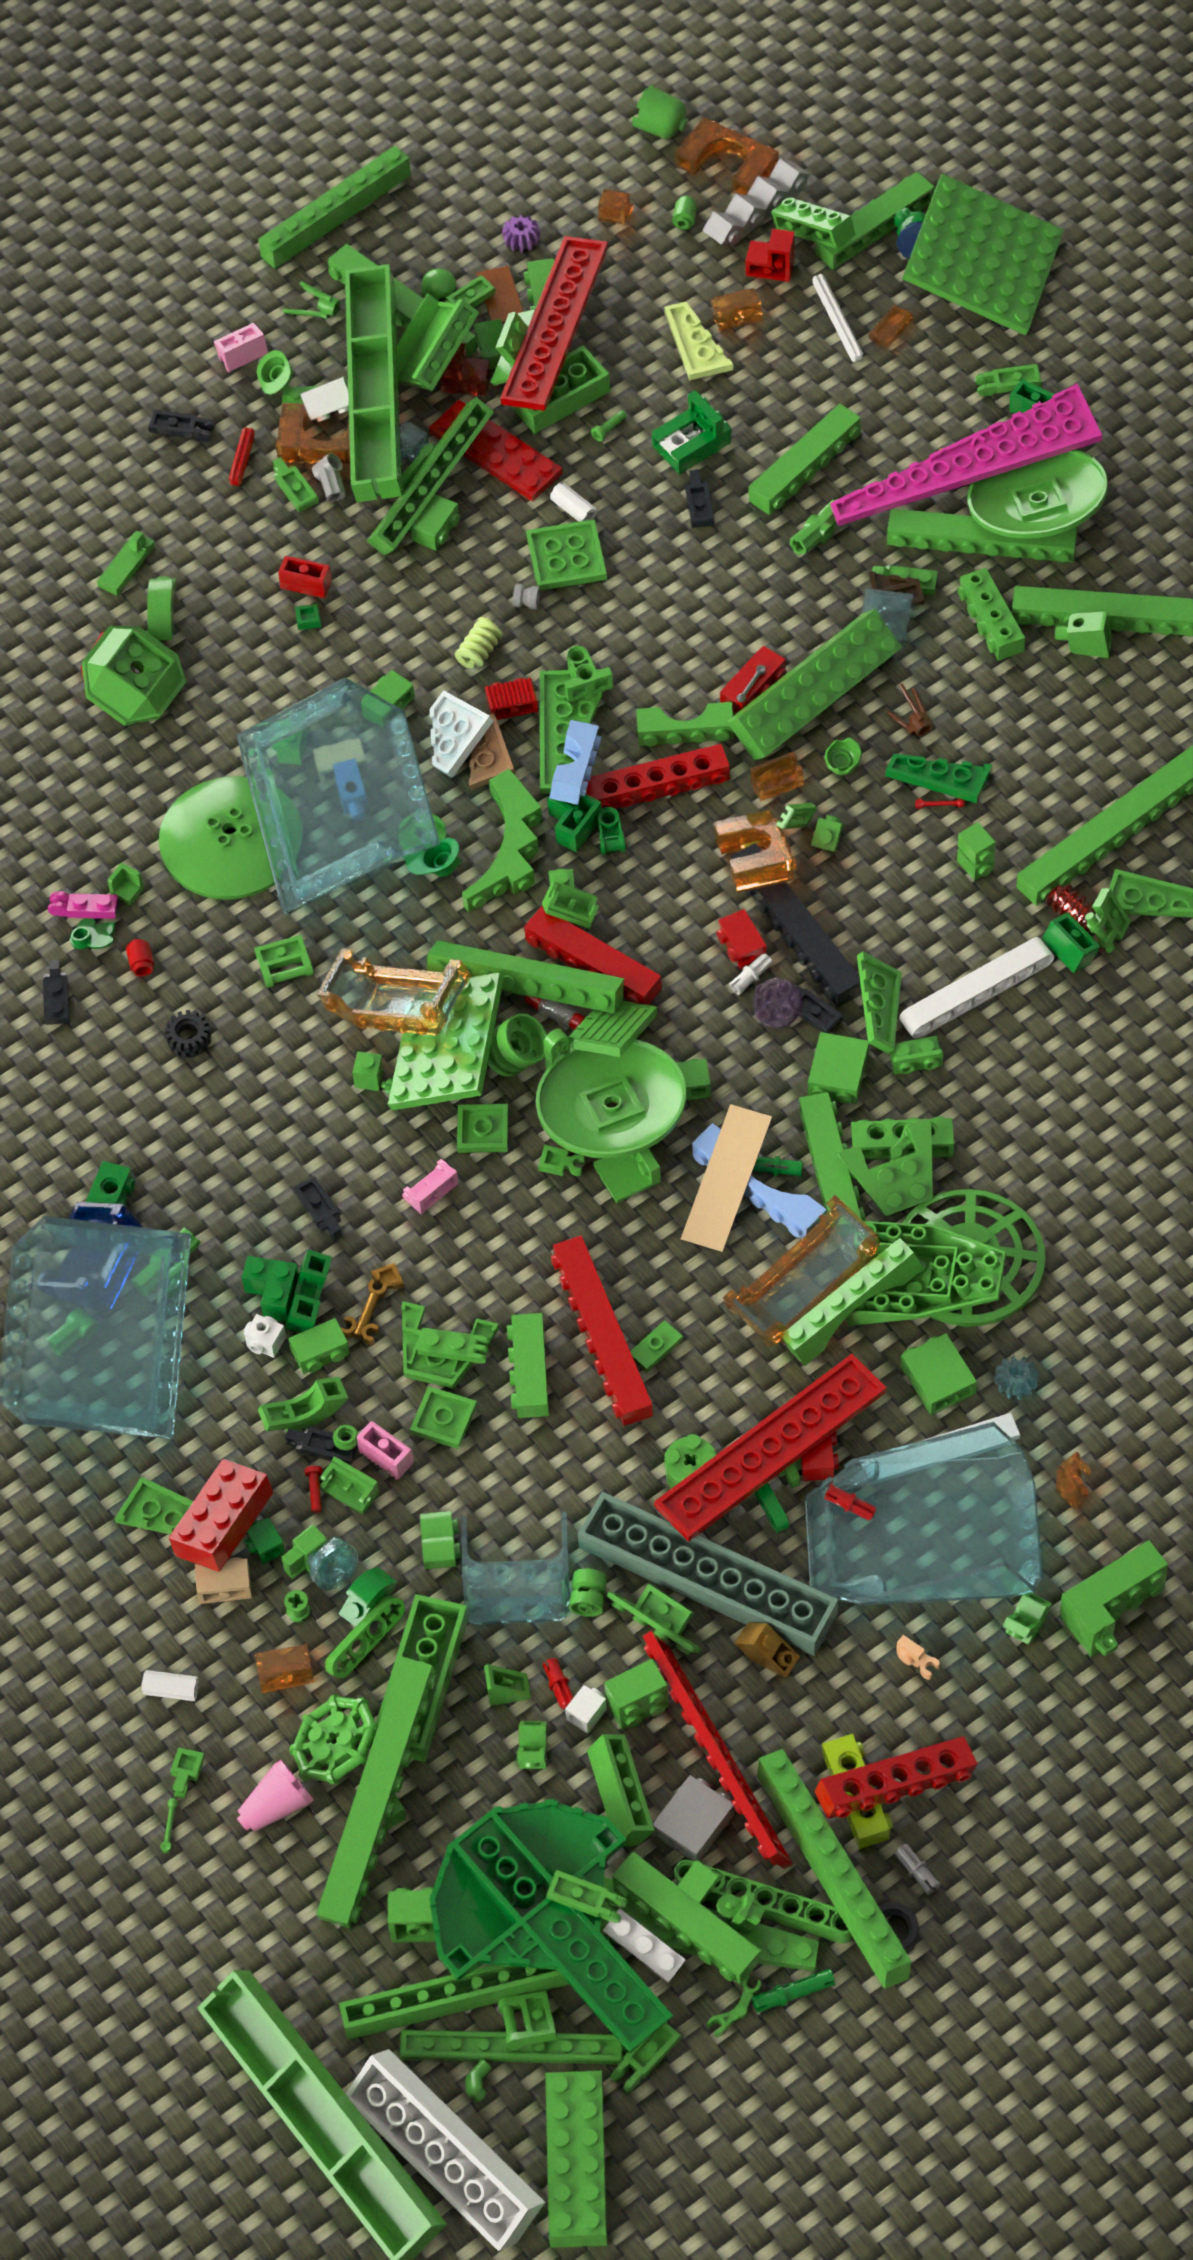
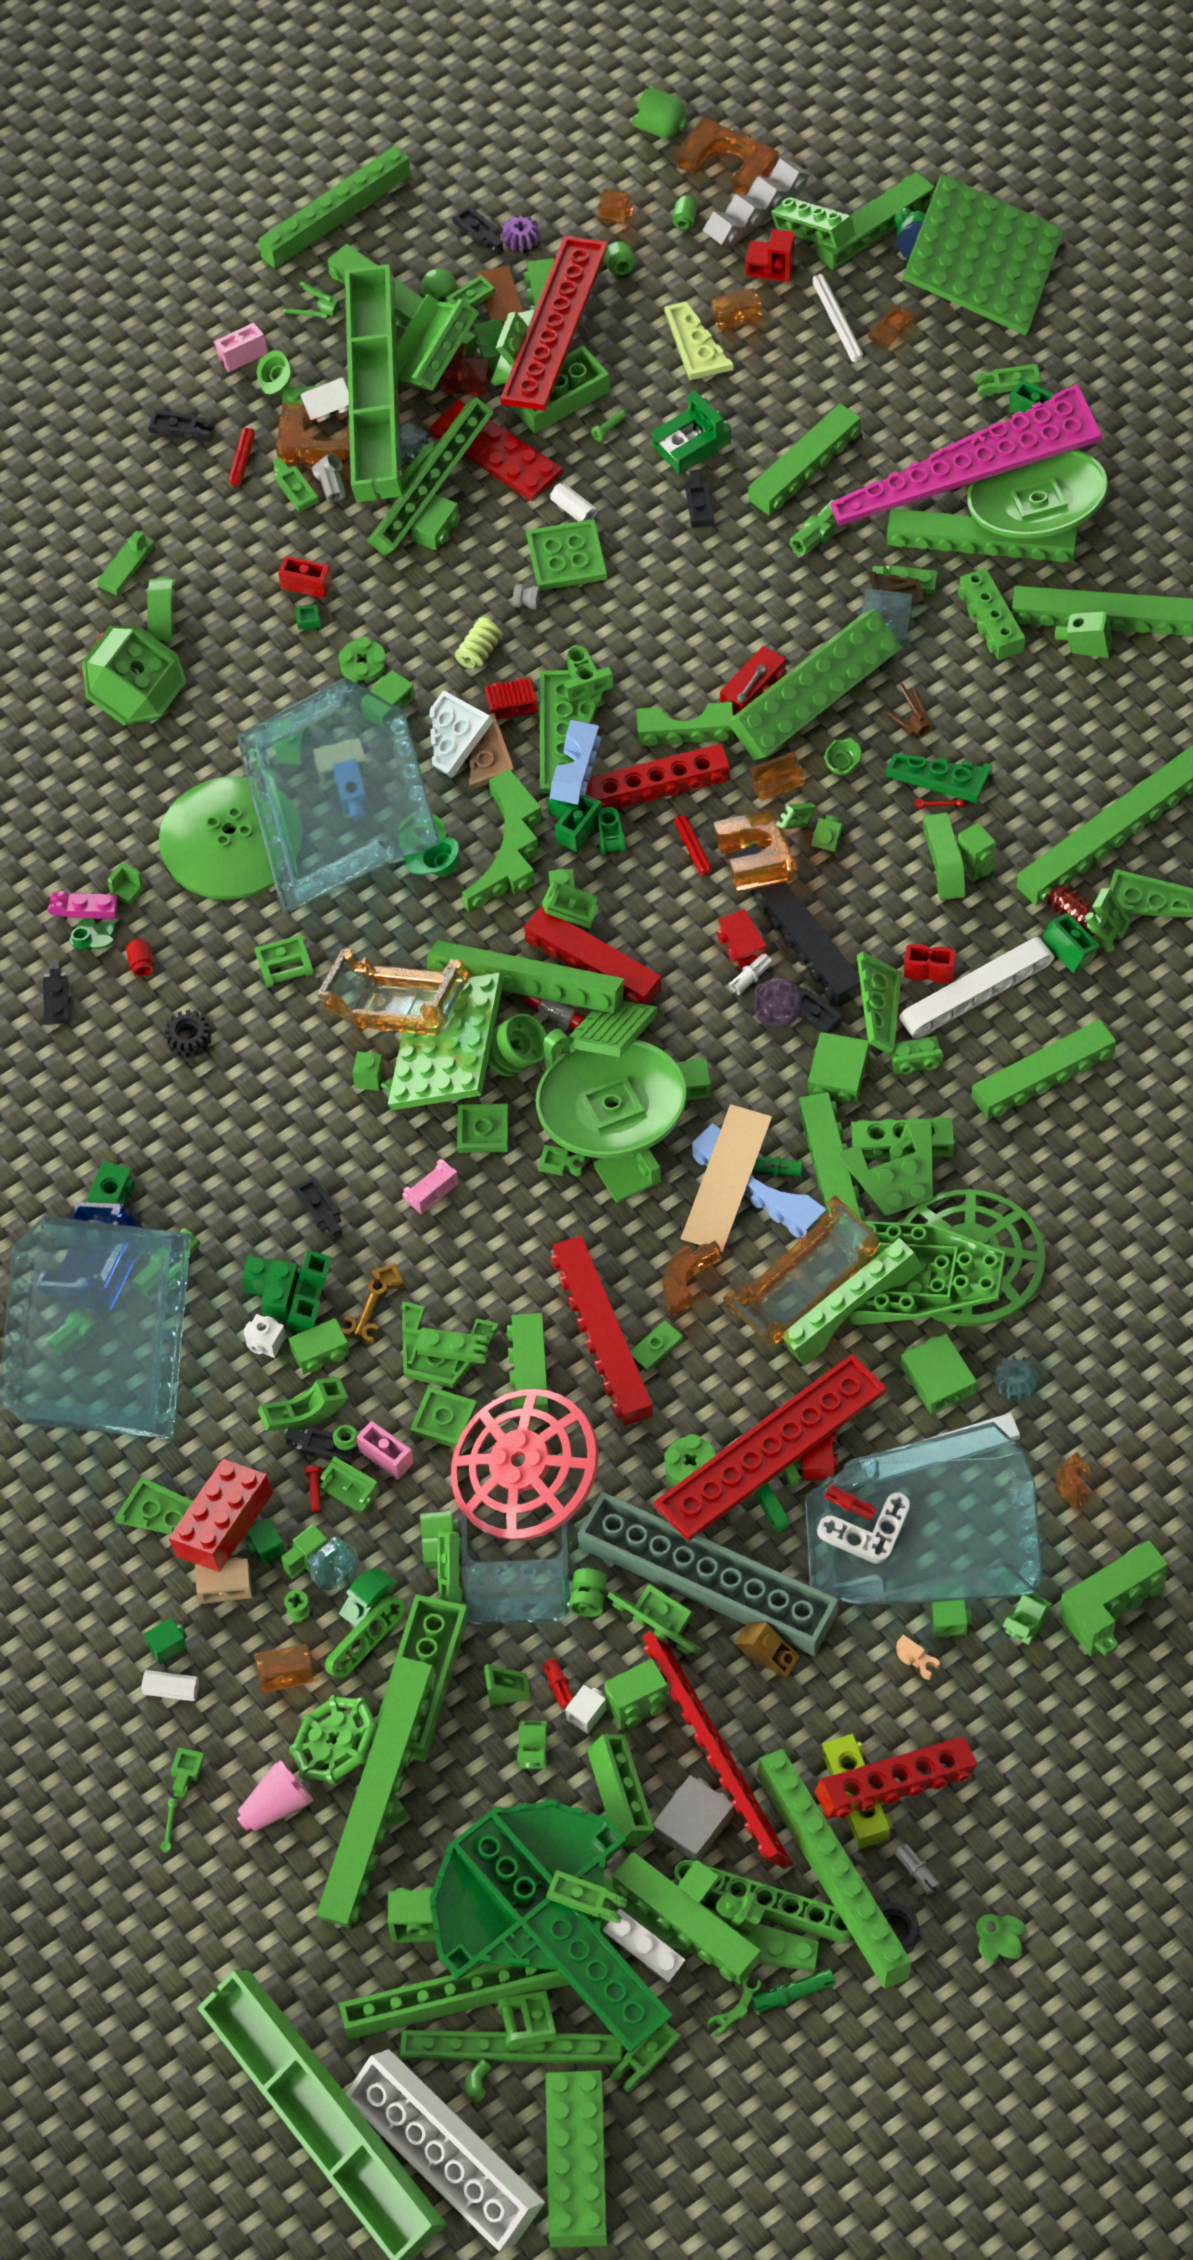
none -> green brick [143,1618,188,1665]
none -> bright green plate [339,636,386,682]
none -> bright green hinge [437,1530,463,1604]
none -> coral dish [451,1389,599,1541]
none -> black hinge [452,205,504,255]
none -> bright green head [604,242,636,275]
none -> clear orange arch [663,1241,721,1318]
none -> red axle [675,814,712,876]
none -> white beam [817,1493,910,1564]
none -> red brick [904,944,956,983]
none -> bright green beam [922,812,965,901]
none -> bright green brick [932,1599,972,1638]
none -> bright green brick [972,1019,1116,1120]
none -> bright green plate [976,1914,1027,1964]

